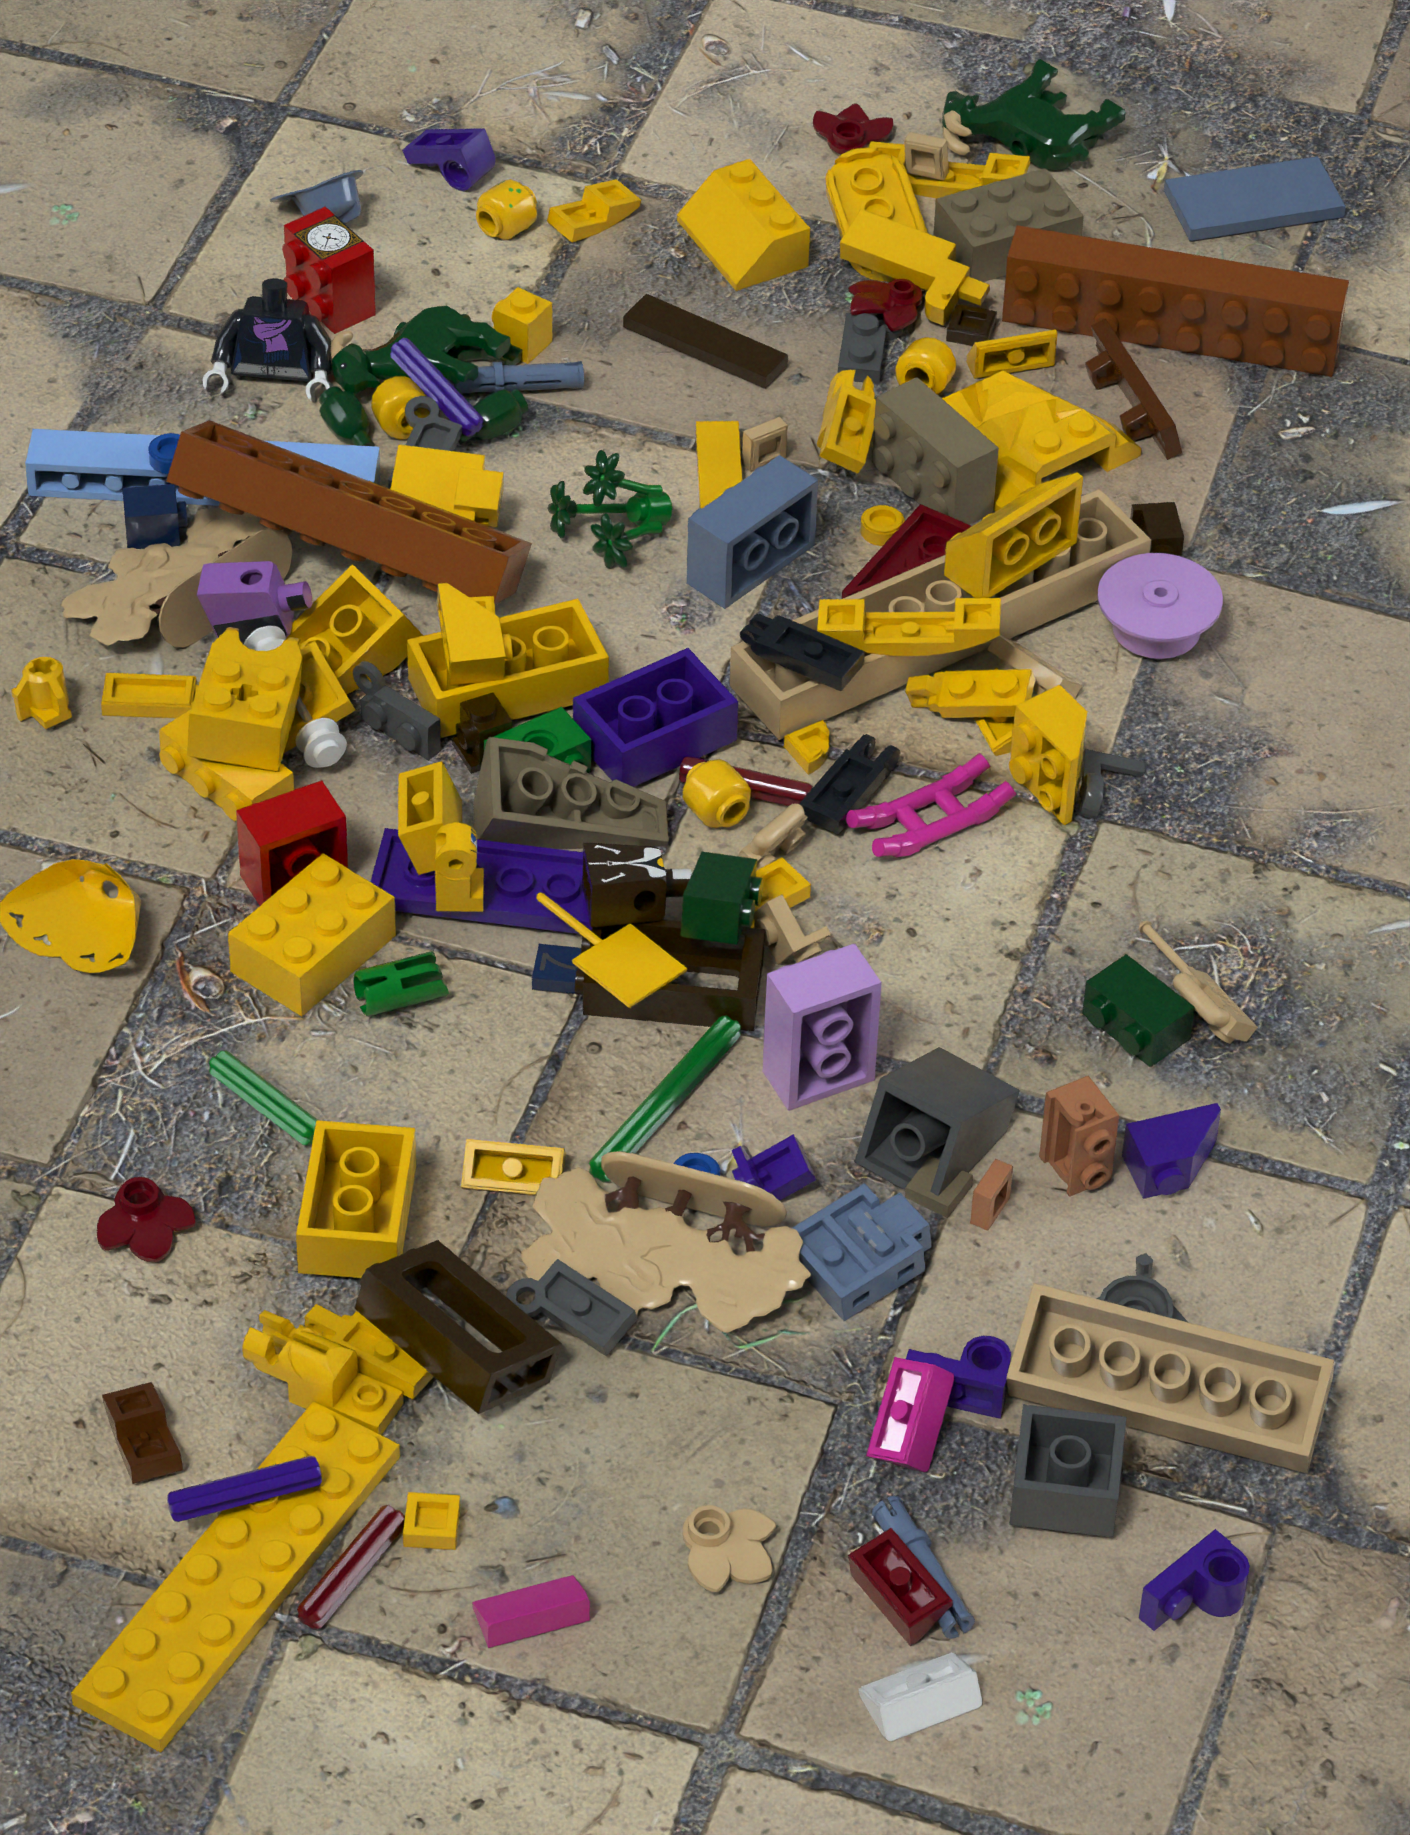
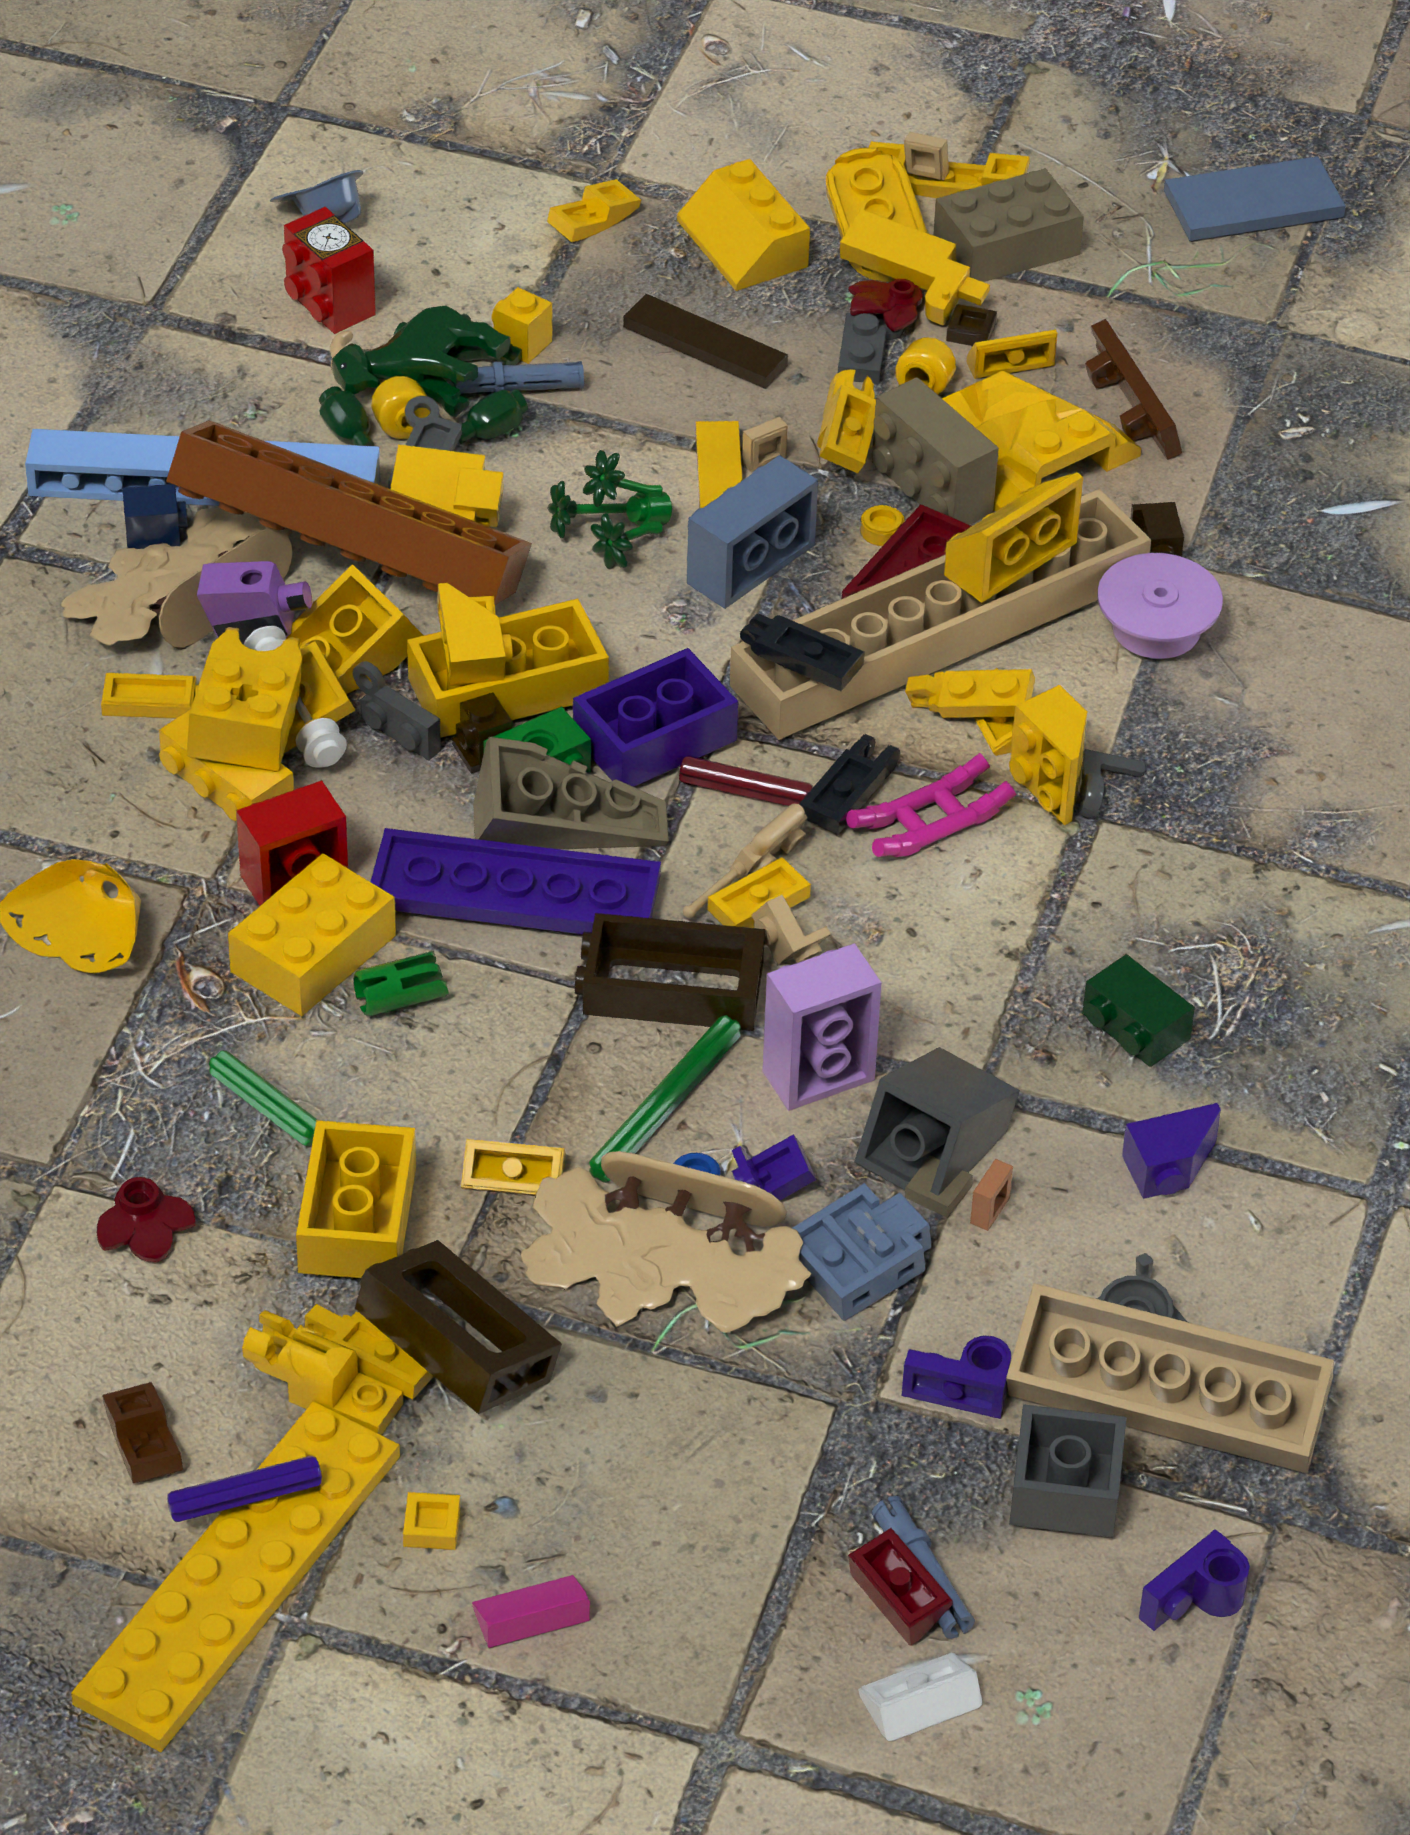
yellow piece [11,657,72,729] -> none
blue tile [148,433,180,474] -> none
black torso [203,278,334,402] -> none
axle [297,1505,405,1630] -> none
dark purple axle [390,338,484,437] -> none
yellow brick [398,761,462,875] -> none
dark purple plate [402,128,496,191] -> none
yellow leg [435,822,484,912] -> none
yellow head [476,179,537,240] -> none
dark grey hinge [506,1259,638,1356] -> none
dark blue tile [532,944,581,994] -> none
yellow piece [536,893,687,1008] -> none
dark brown torso [582,843,692,927] -> none
dark green brick [681,851,764,945] -> none
yellow head [682,759,751,828] -> none
tan plate [683,1505,776,1592] -> none
yellow tile [784,720,830,775] -> none
dark red plate [813,103,893,155] -> none
yellow slope [817,598,1001,656] -> none
dark pink slope [866,1357,954,1472] -> none
dark green animal [942,59,1126,170] -> none
tan plate [987,636,1082,699] -> none
dark orange brick [1002,225,1349,377] -> none
nougat hinge [1039,1075,1119,1197] -> none
tan piece [1139,921,1258,1044] -> none

